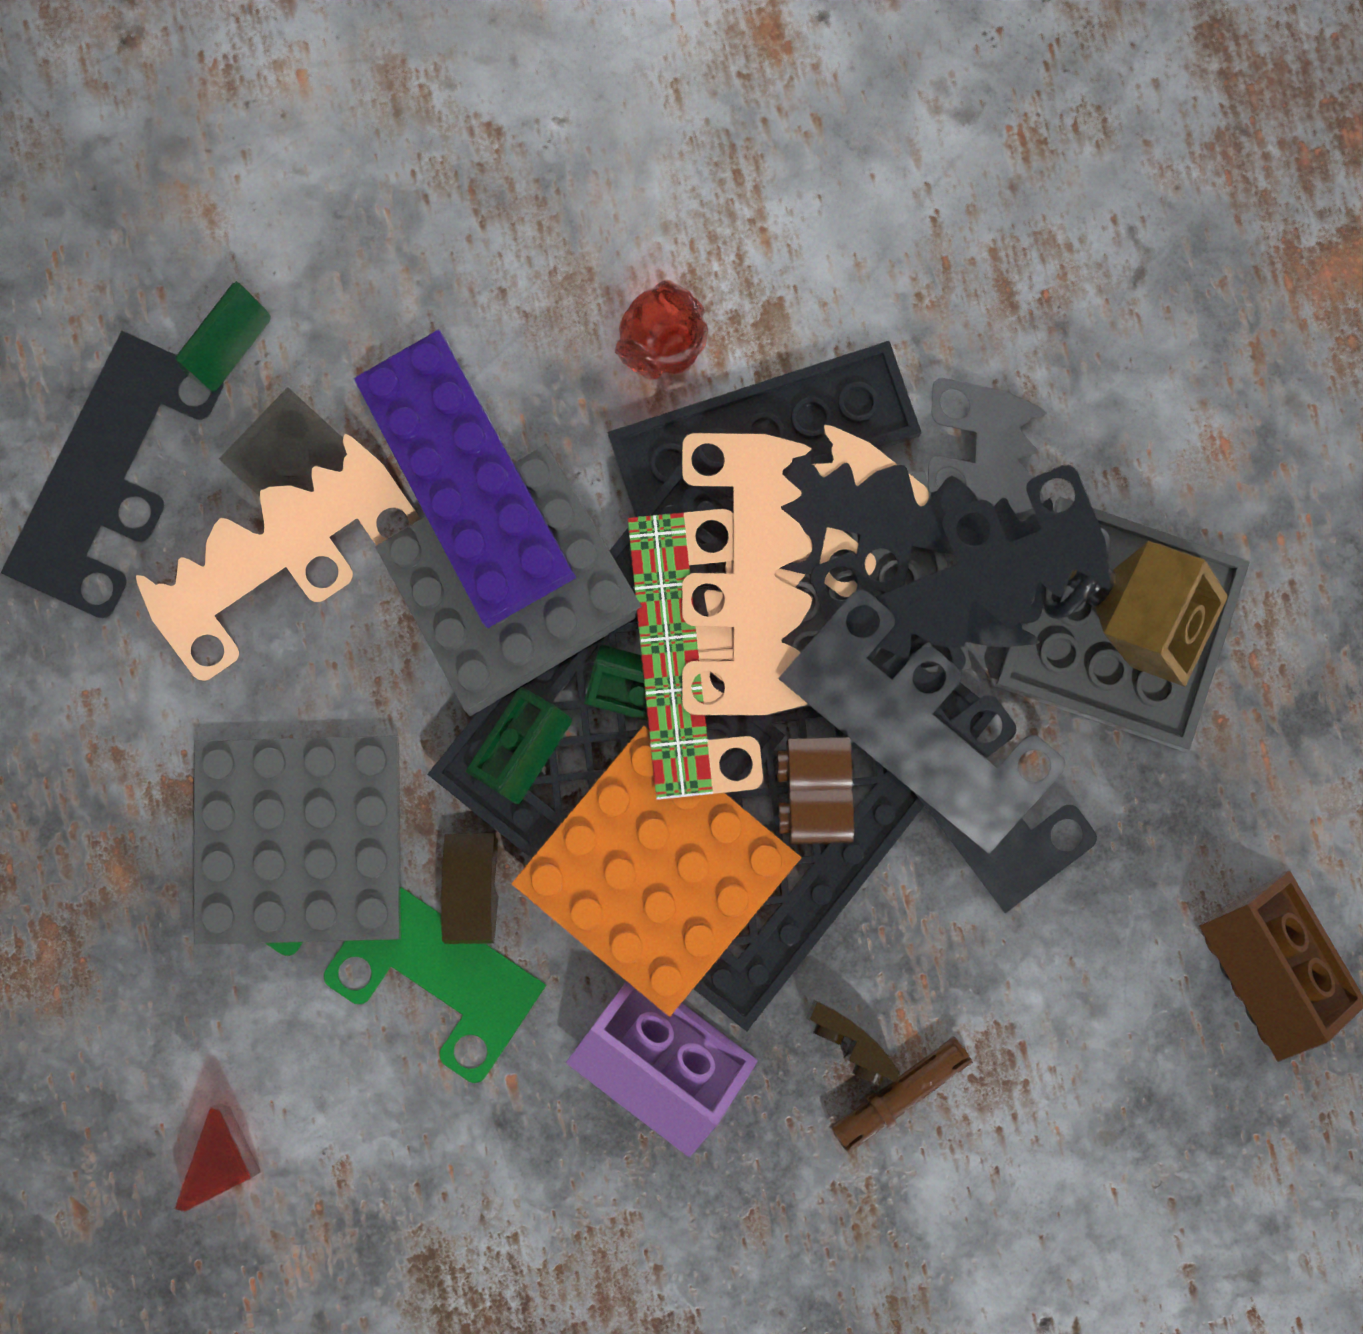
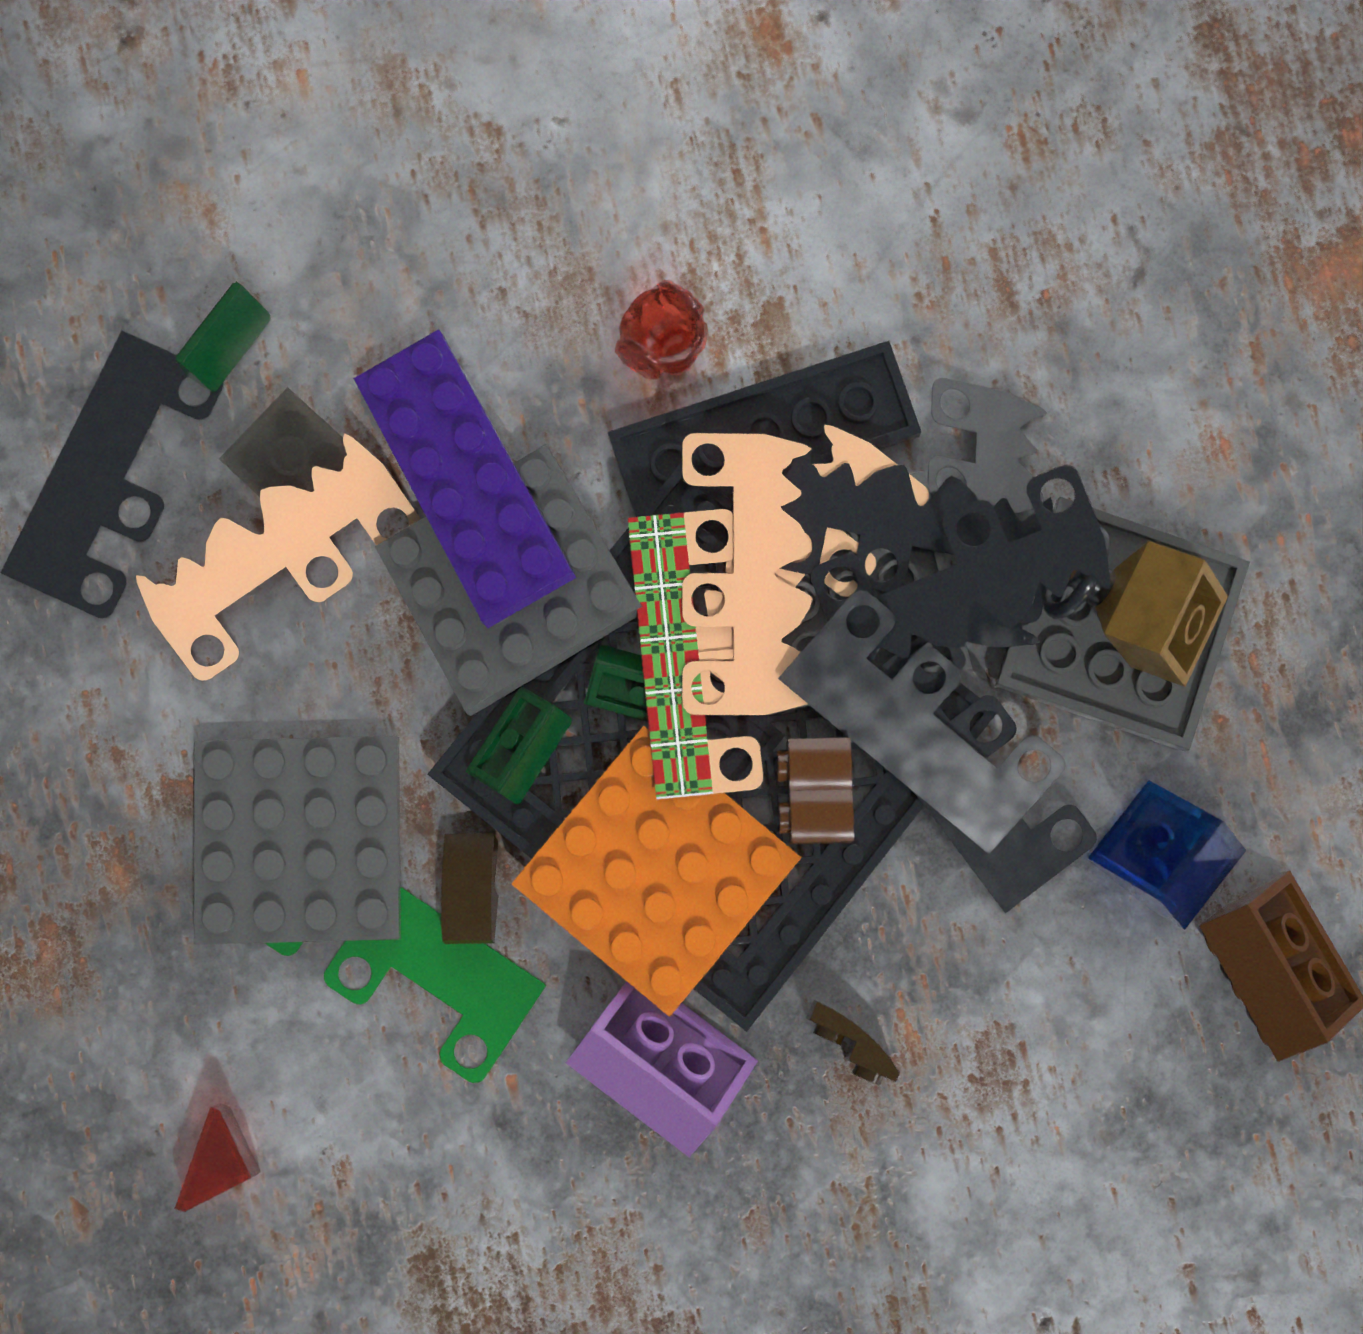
reddish brown pin [829,1036,973,1154] -> none
none -> clear blue slope [1088,780,1247,930]

